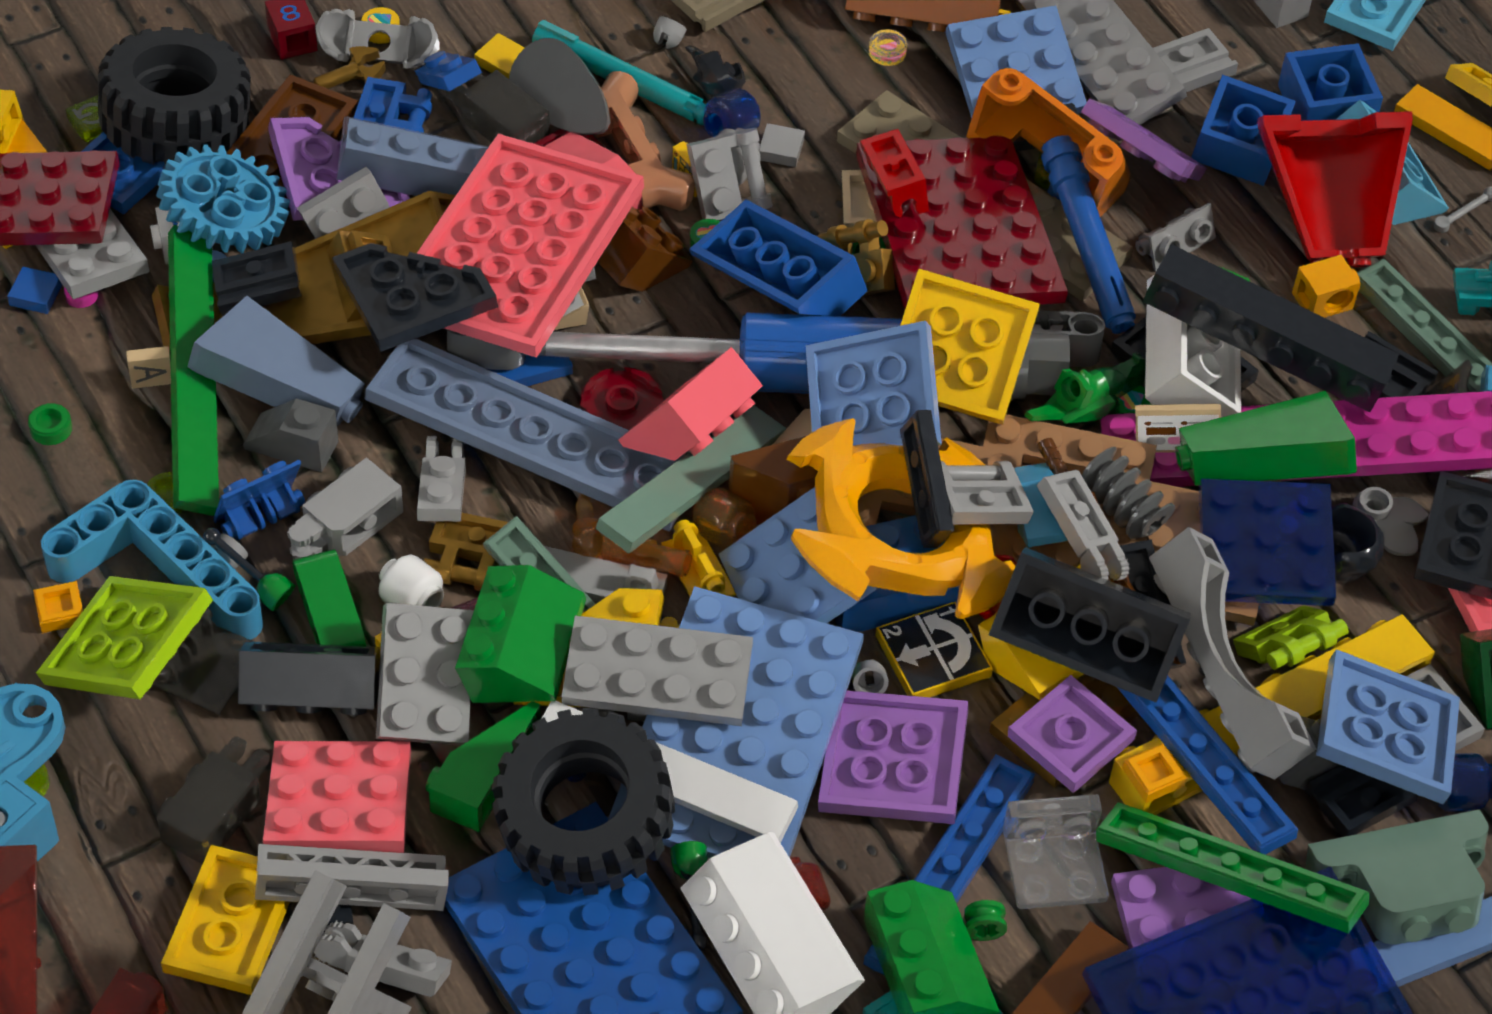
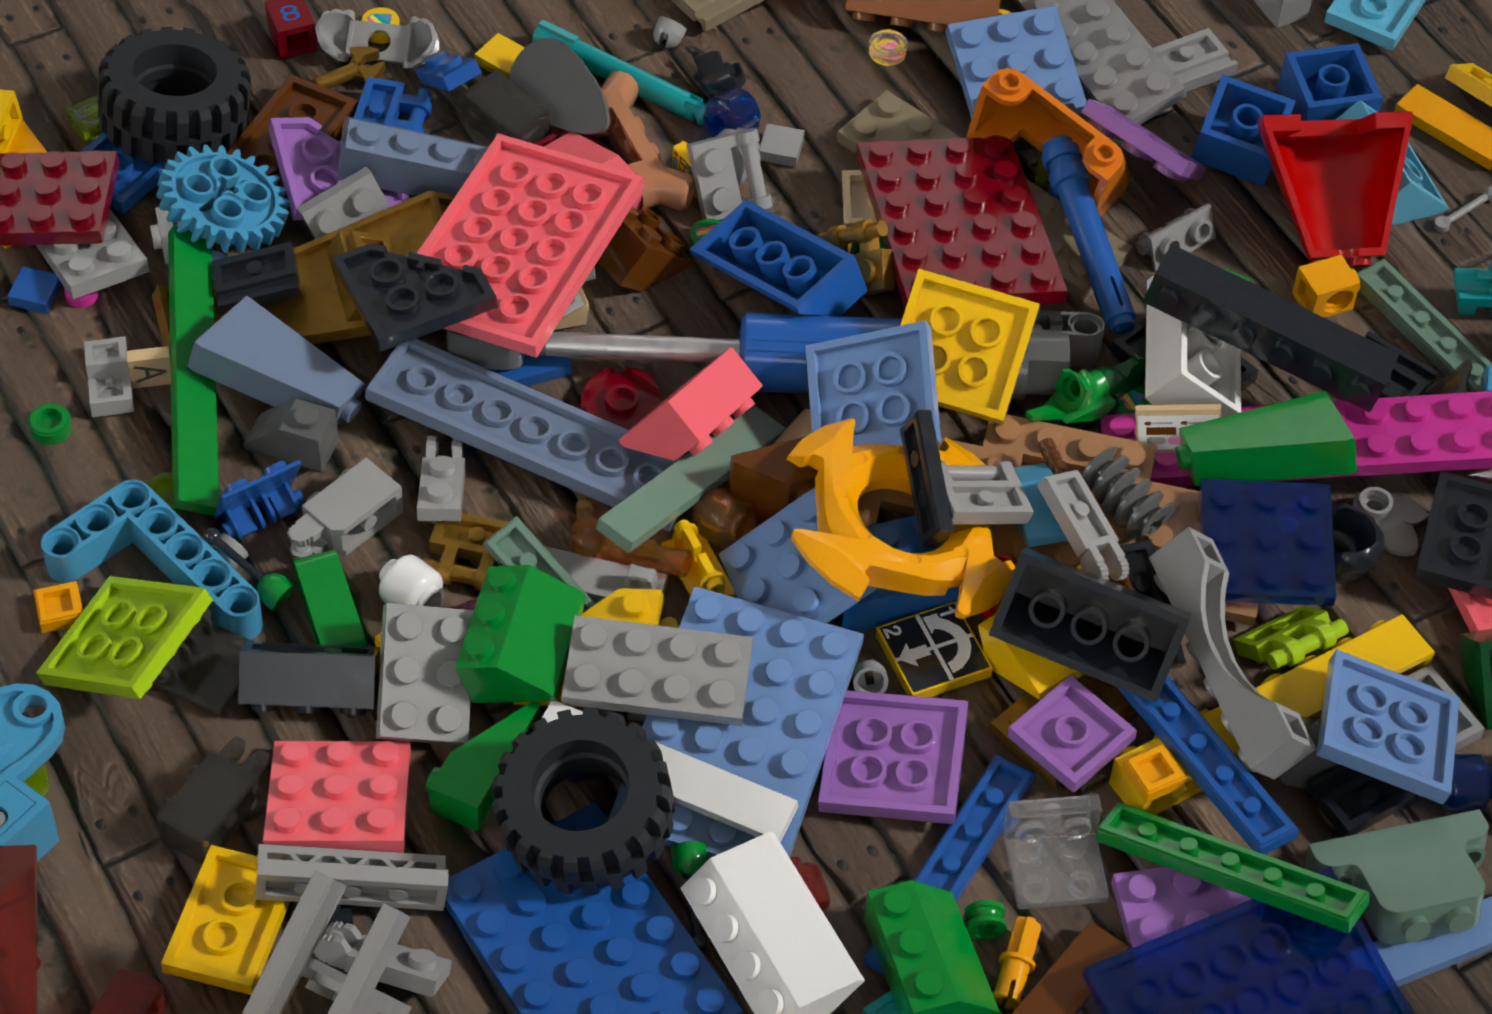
red hinge [860,129,929,217] -> none
none -> light grey slope [84,336,134,417]
none -> light orange axle [993,916,1041,1010]

